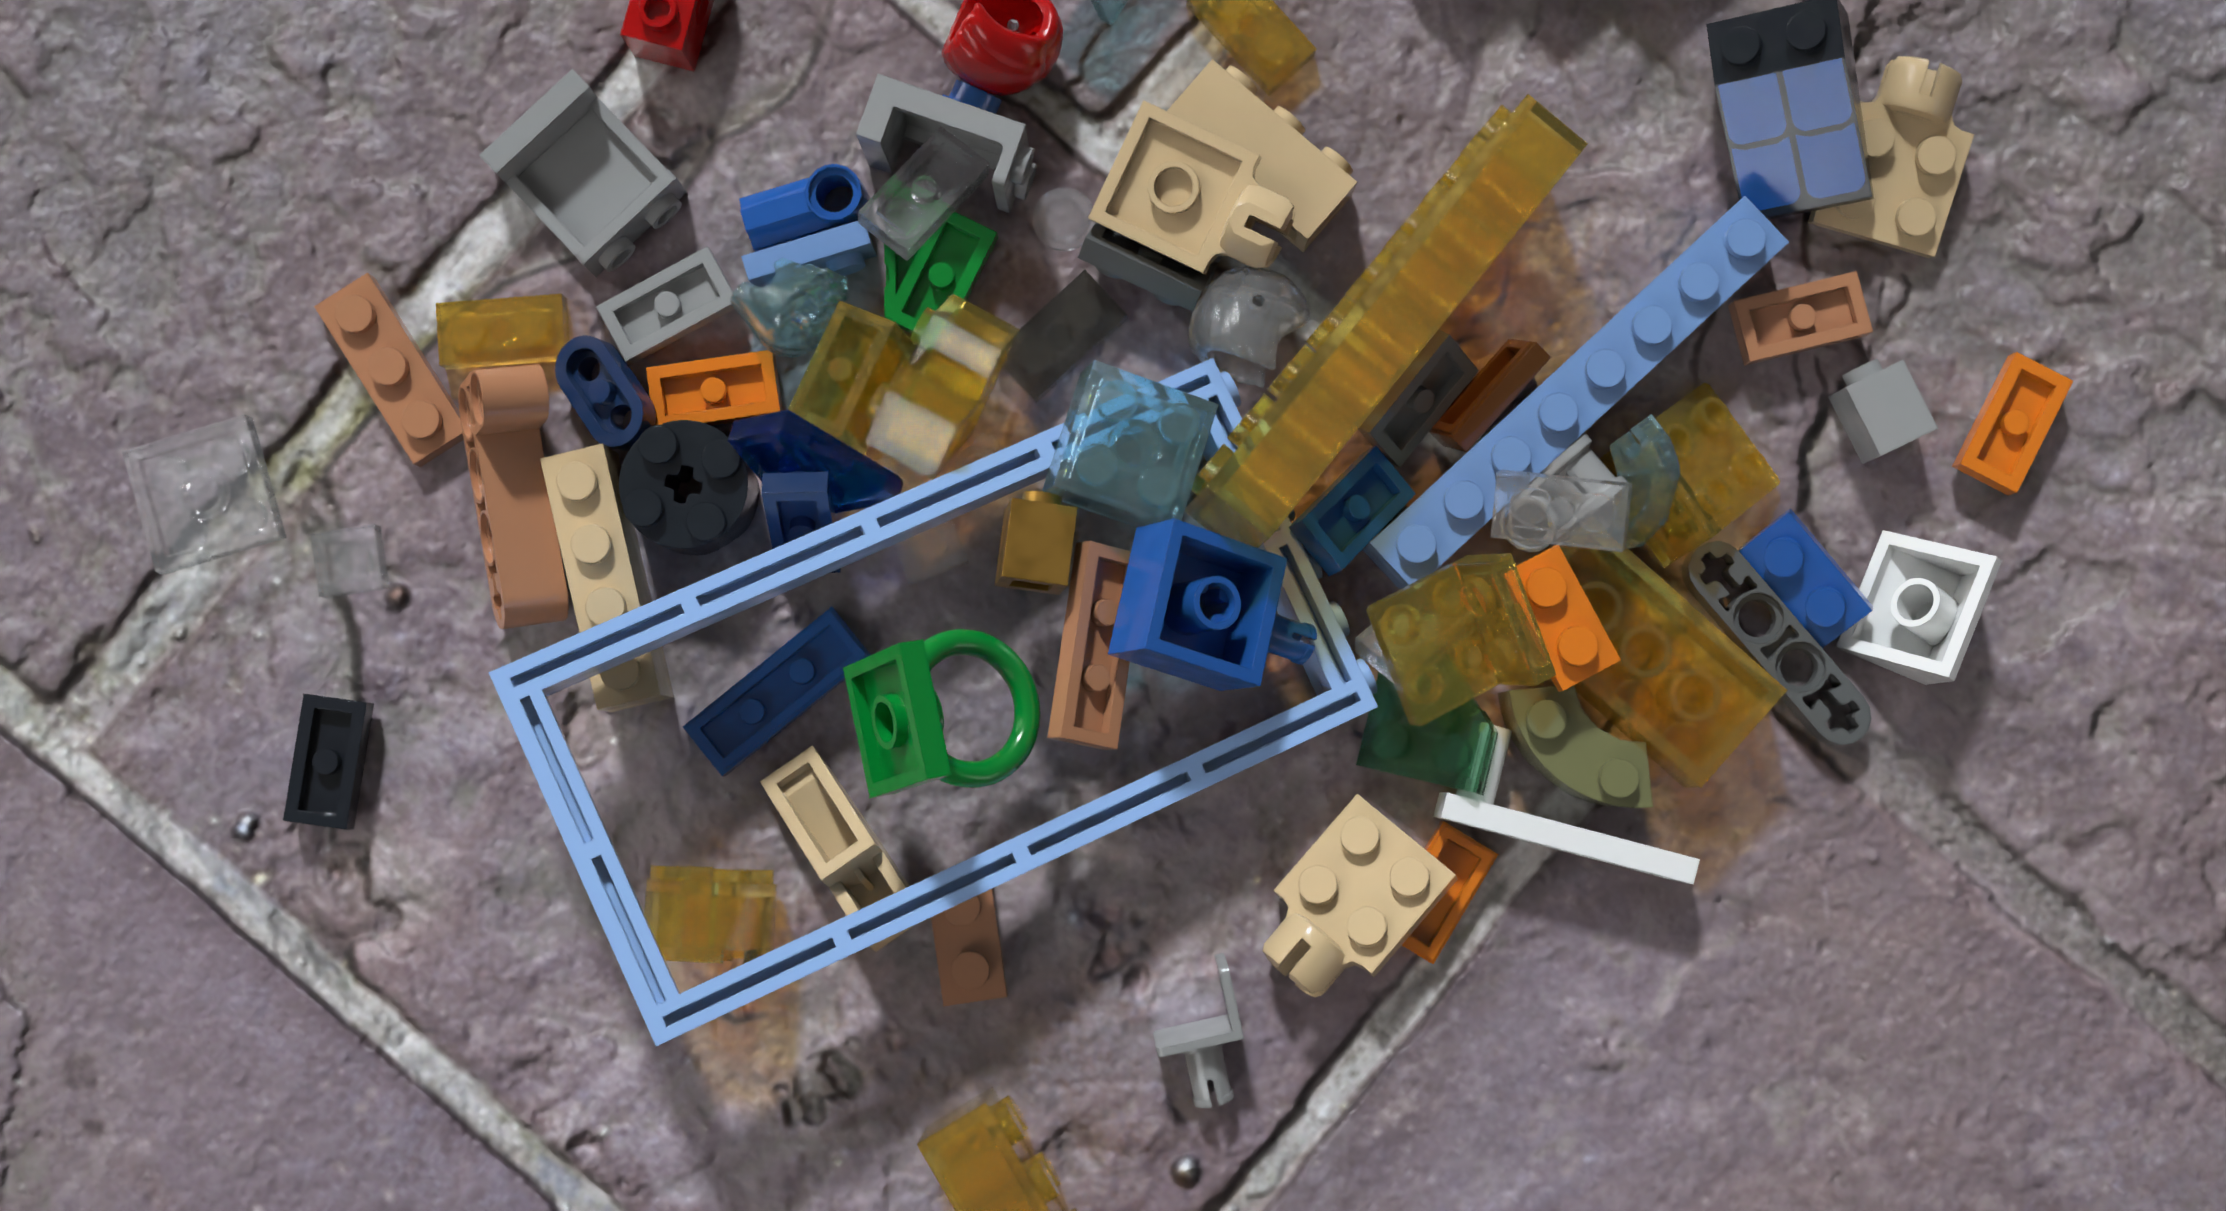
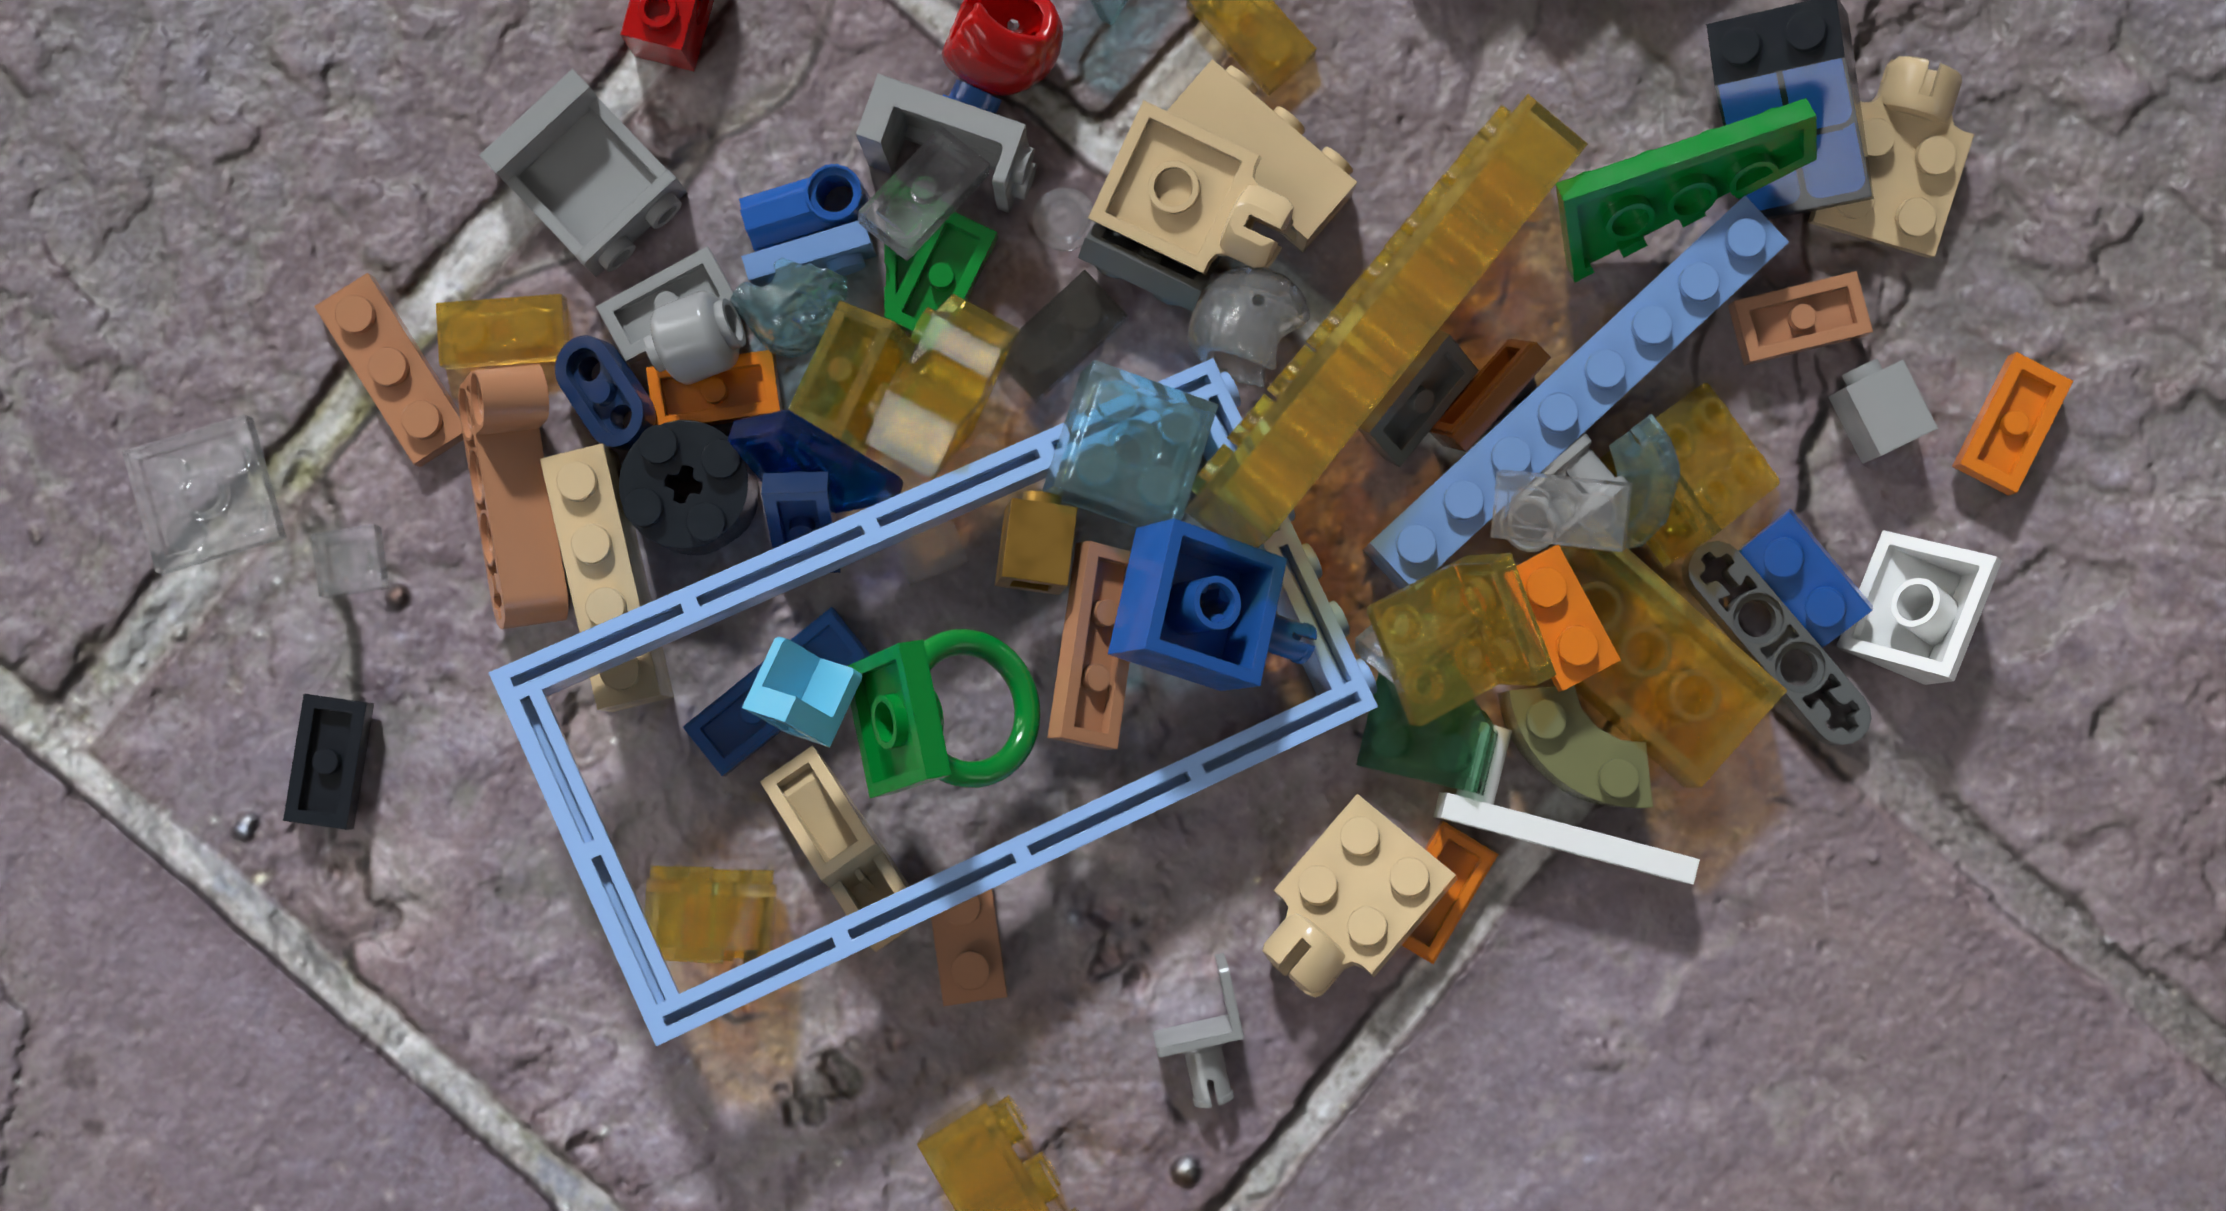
blue plate [1288,446,1416,576] -> none
none -> light grey head [644,290,746,385]
none -> medium azure panel [742,637,862,748]
none -> green wing [1555,98,1817,283]

